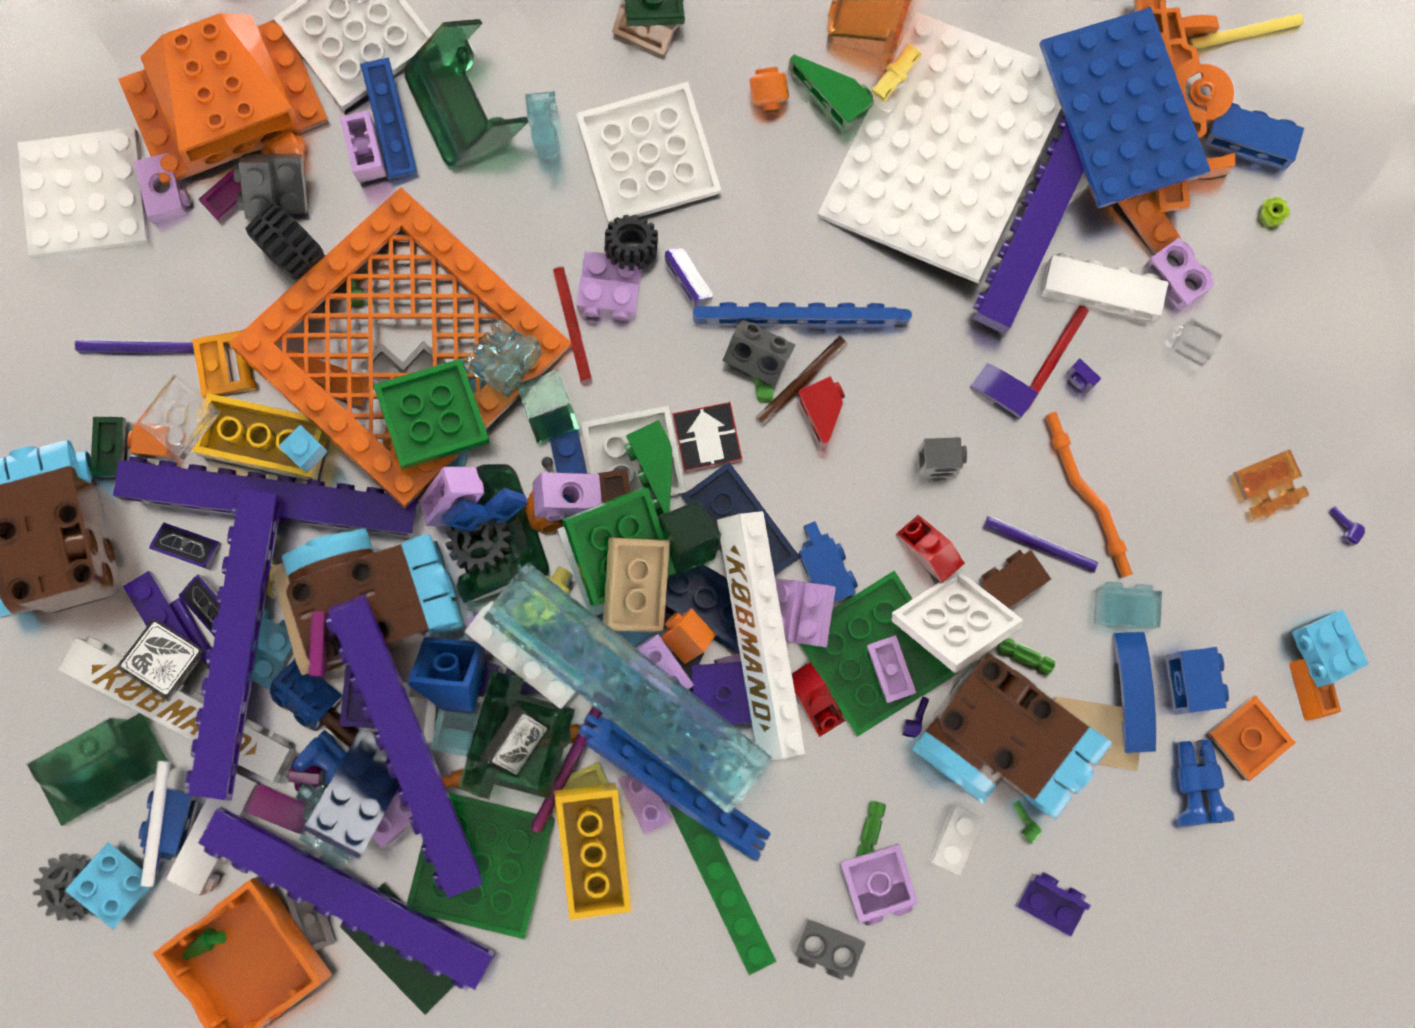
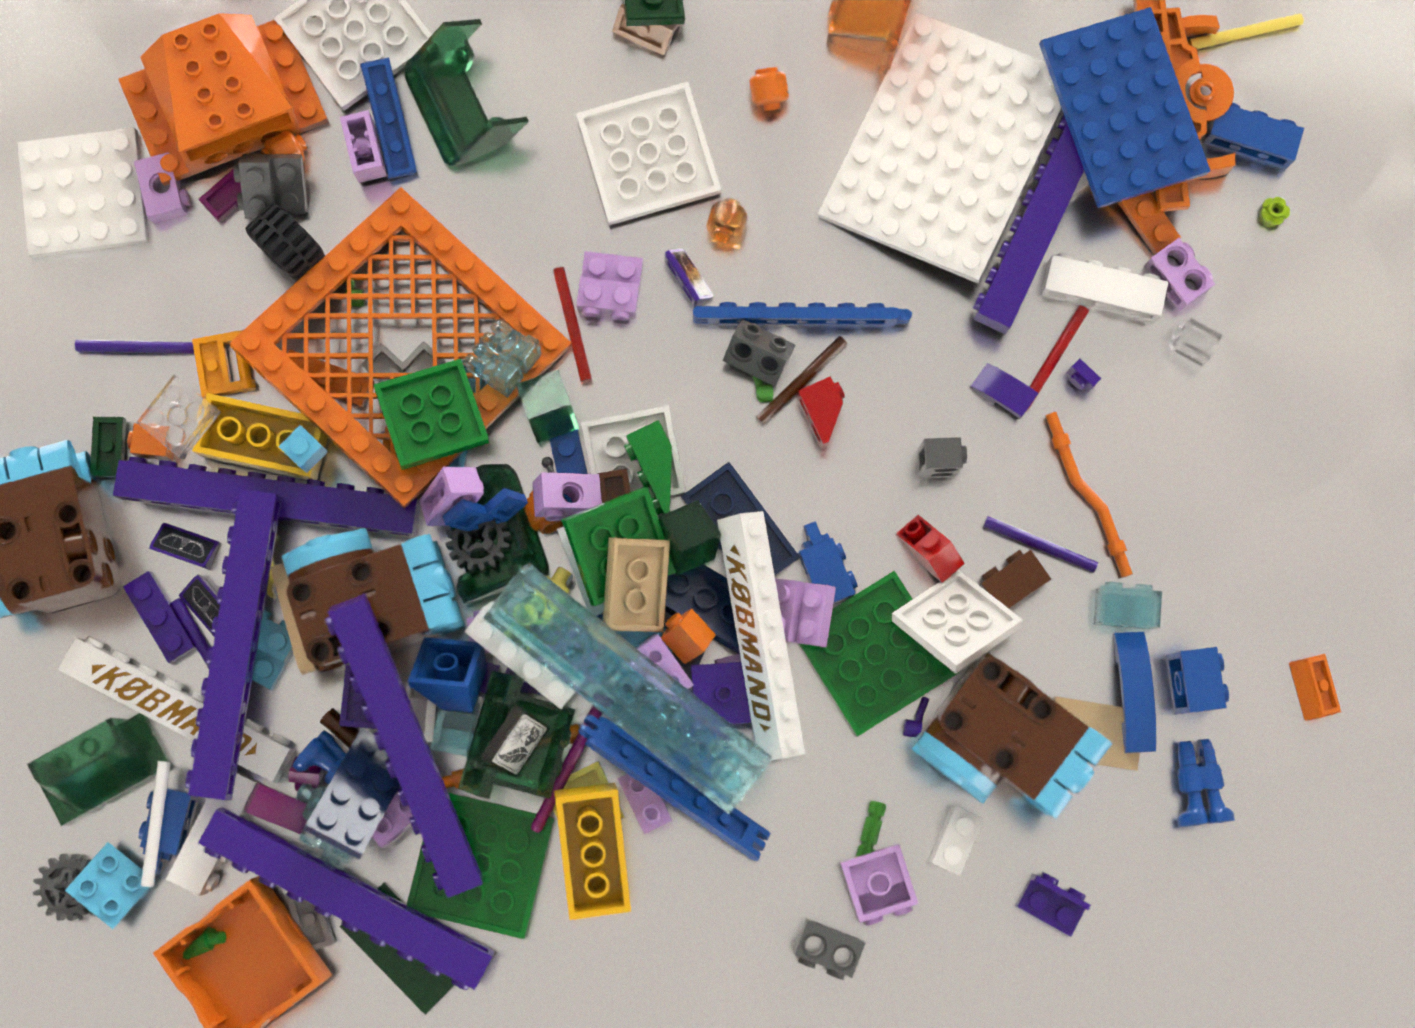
tile [116,618,205,702] -> none
blue bracket [269,659,342,730] -> none
magenta tile [308,611,330,677] -> none
clear light blue legs [525,91,560,161] -> none
black tyre [604,215,658,271] -> none
green plate [669,806,777,975] -> none
tile [672,402,742,473] -> none
green slope [788,54,874,132] -> none
red slope [791,662,845,737] -> none
lavender plate [866,635,916,703] -> none
light yellow pin [871,44,922,102] -> none
bright green axle [997,638,1056,675] -> none
bright green hand [1013,800,1042,844] -> none
orange plate [1208,695,1296,781] -> none
clear orange plate [1233,449,1309,519] -> none
medium azure plate [1292,609,1369,688] -> none
dark purple hand [1330,506,1365,545] -> none
none -> clear orange head [706,198,748,244]

